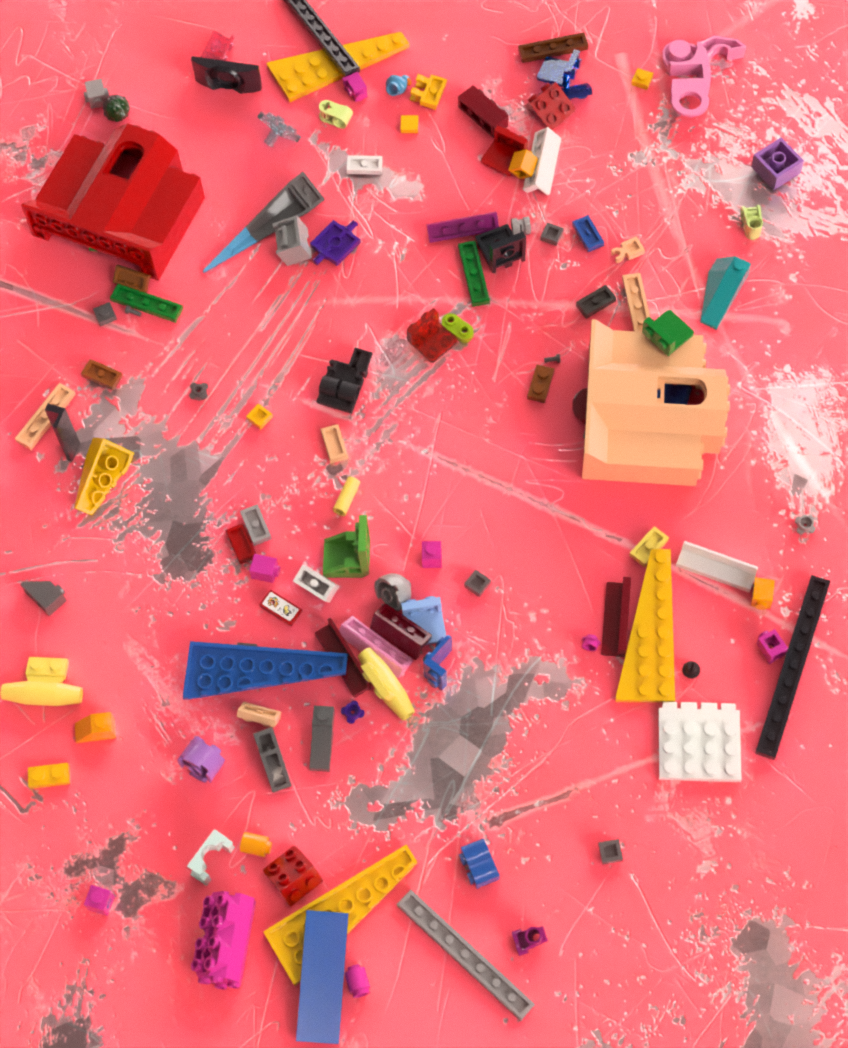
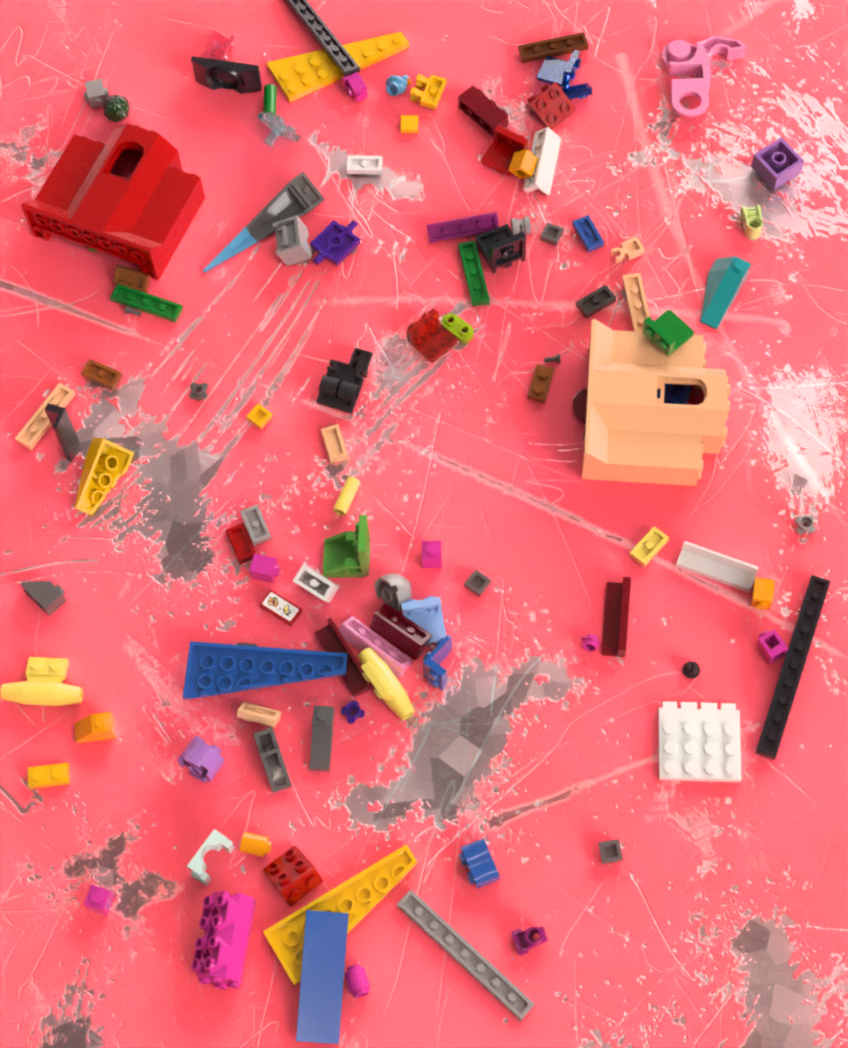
dark grey plate [93,302,117,326] -> none
yellowish green piece [319,100,353,129] -> none
yellow wing [615,549,675,702] -> none
yellow plate [631,68,654,90] -> none
none -> green piece [263,84,277,120]

